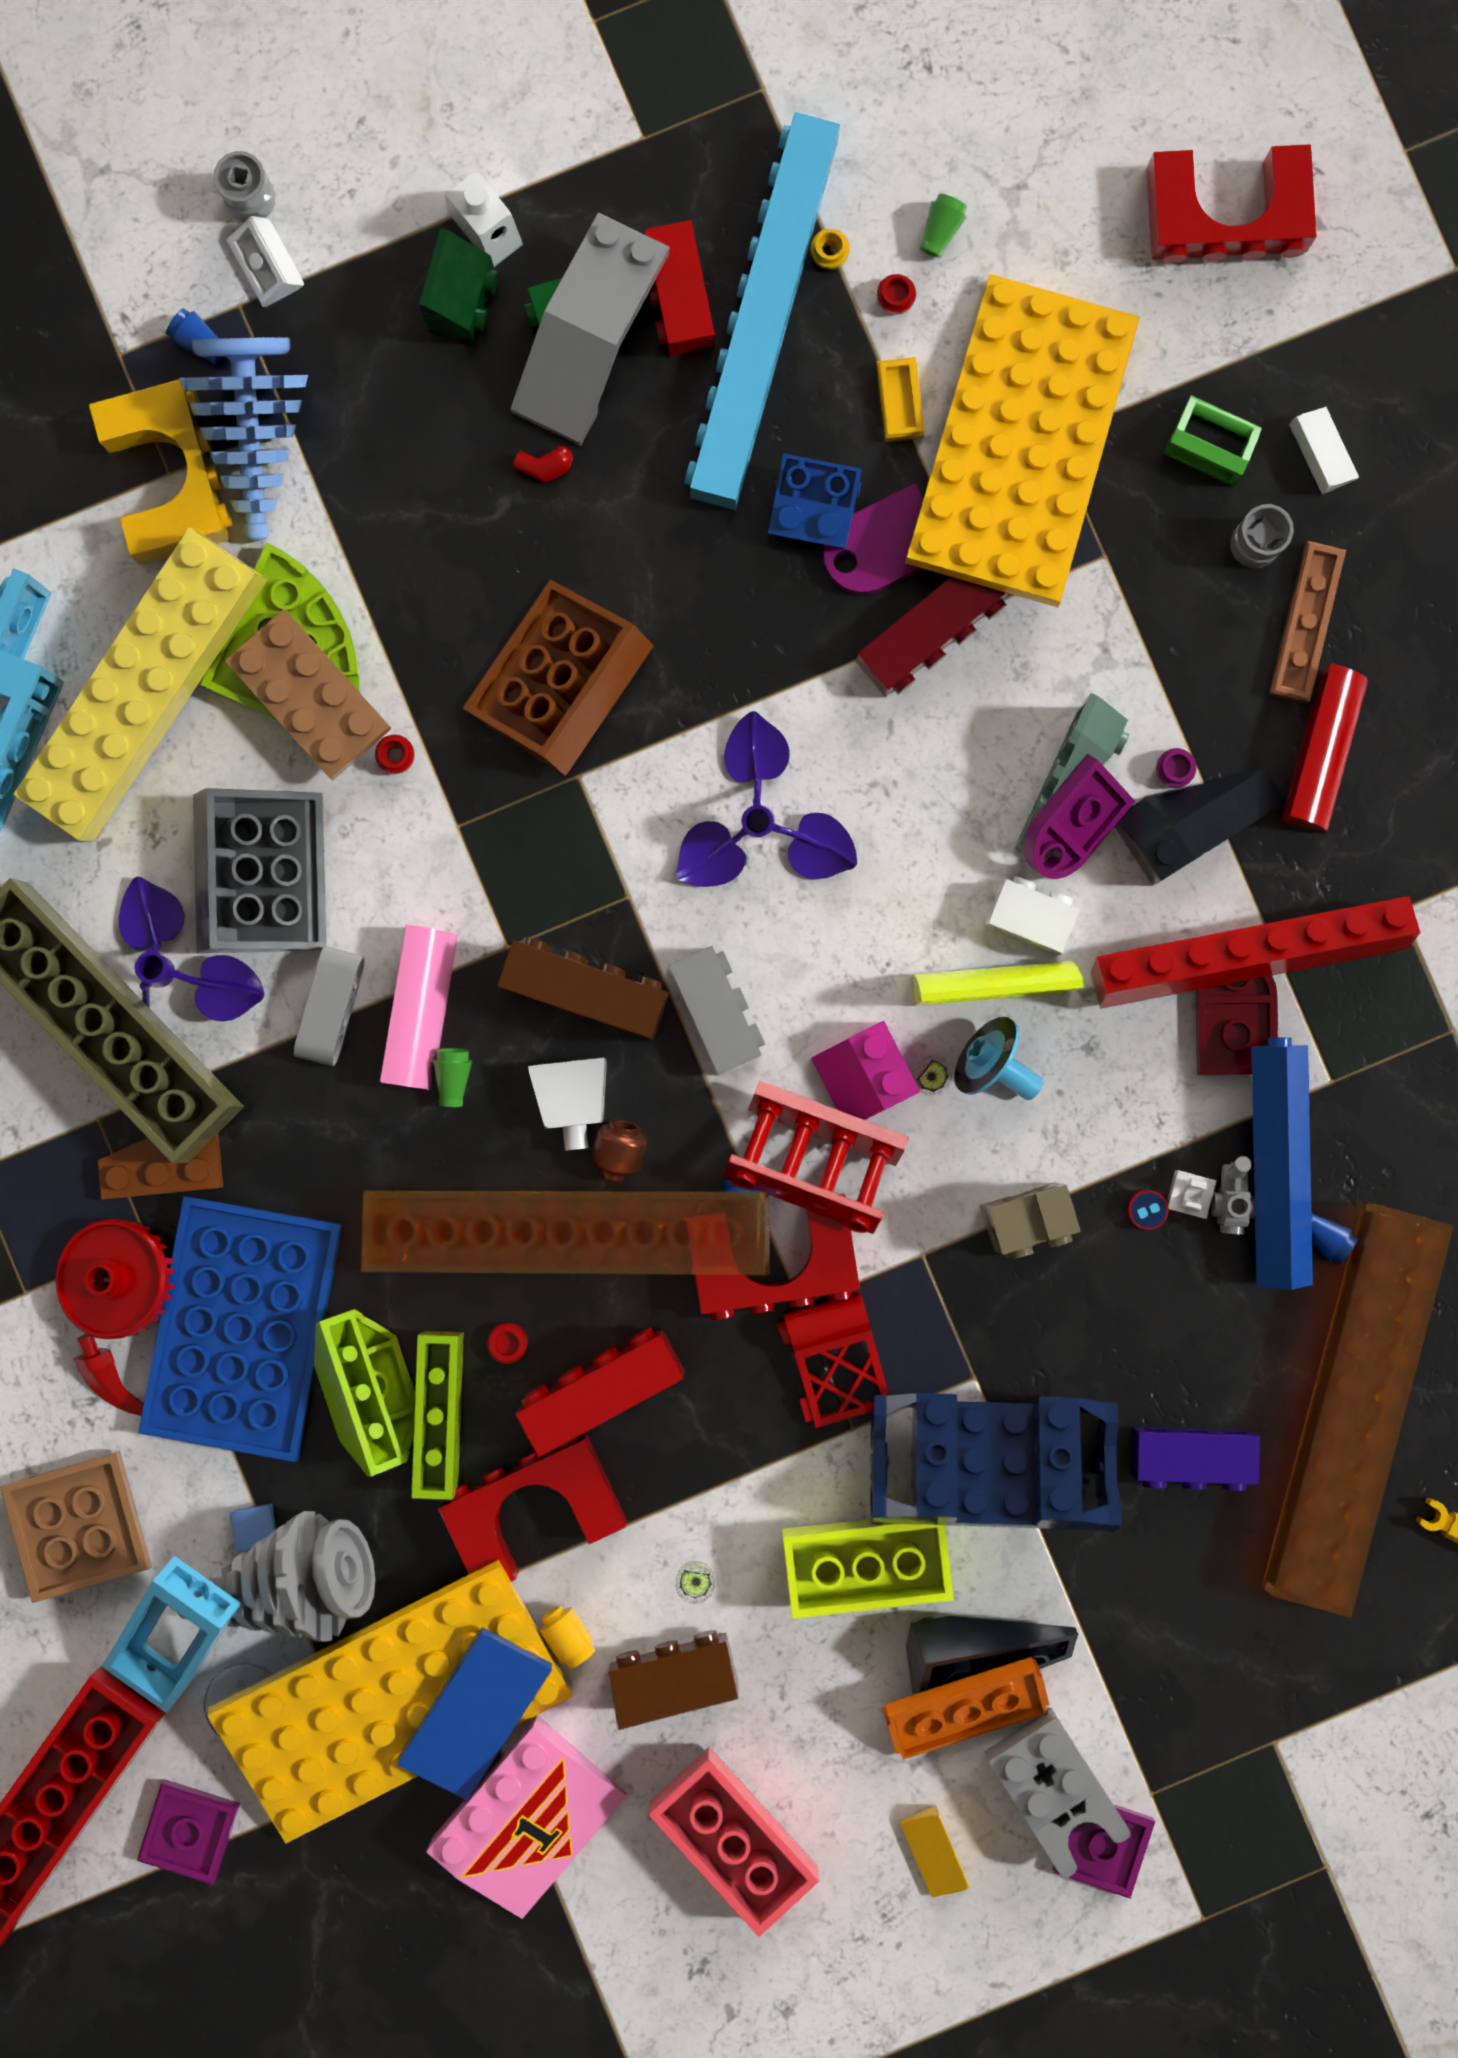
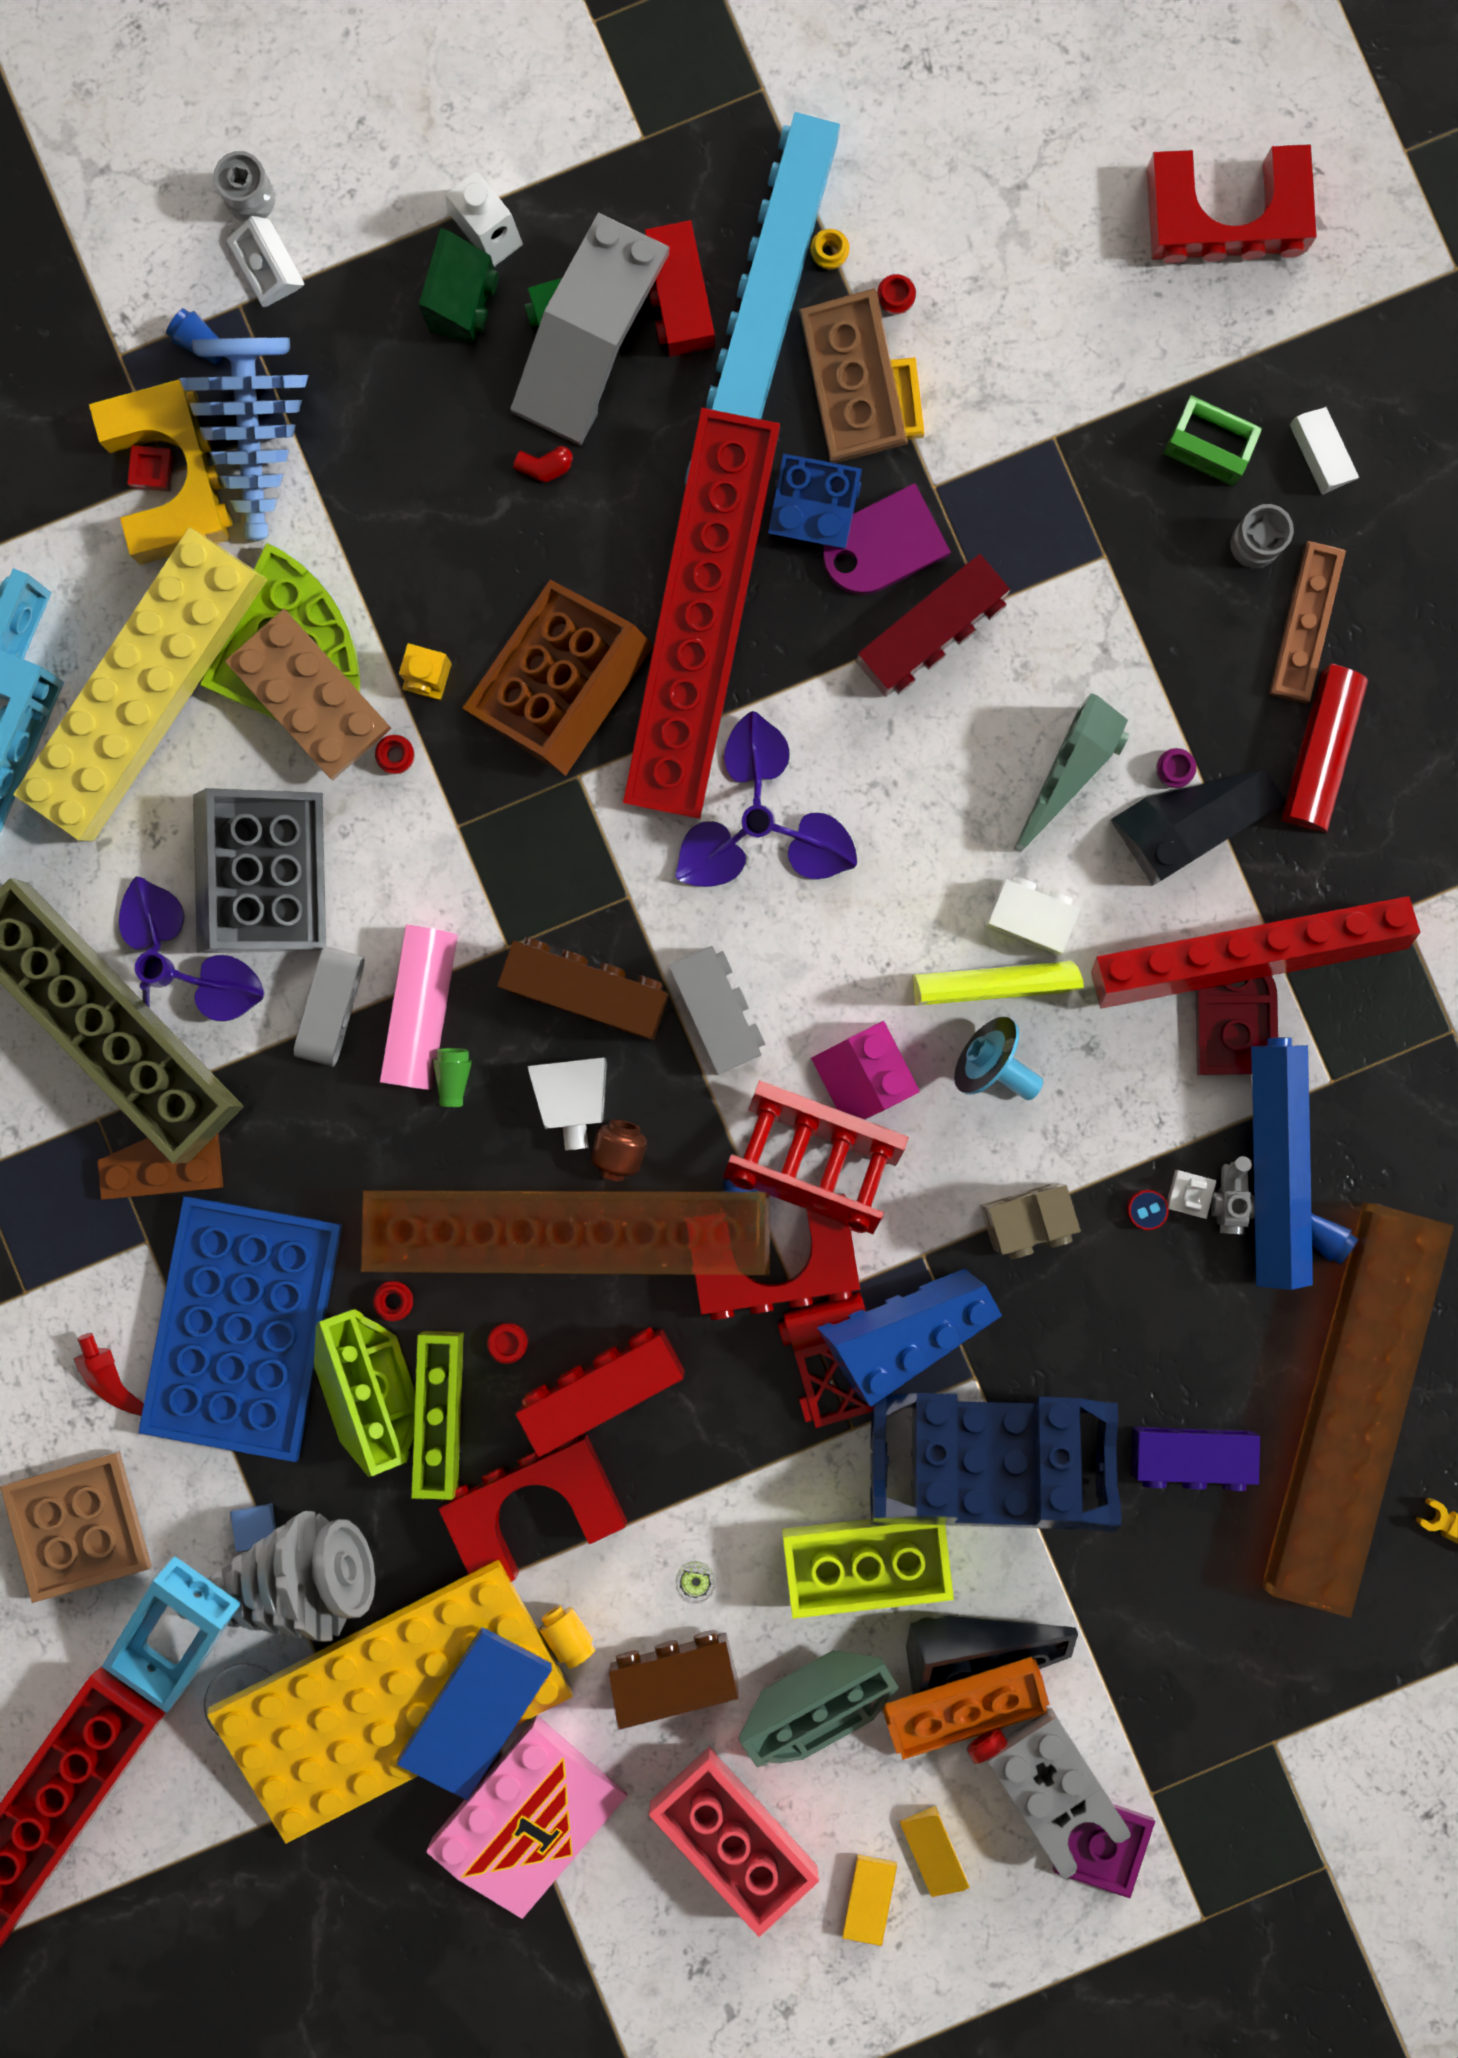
red wheel [55,1219,175,1340] -> none
magenta tile [137,1779,240,1885] -> none
yellow plate [905,274,1140,608] -> none
tile [911,1056,952,1096] -> none
bright green cone [919,193,967,258] -> none
magenta tile [1024,754,1135,879] -> none
none -> red tile [127,445,174,492]
none -> red plate [373,1281,414,1321]
none -> yellow brick [399,643,452,701]
none -> red plate [623,407,780,819]
none -> sand green wedge [738,1650,898,1767]
none -> medium nougat tile [799,288,908,464]
none -> blue wedge [817,1268,1002,1407]
none -> yellow tile [842,1854,897,1946]
none -> red tile [966,1728,1008,1764]

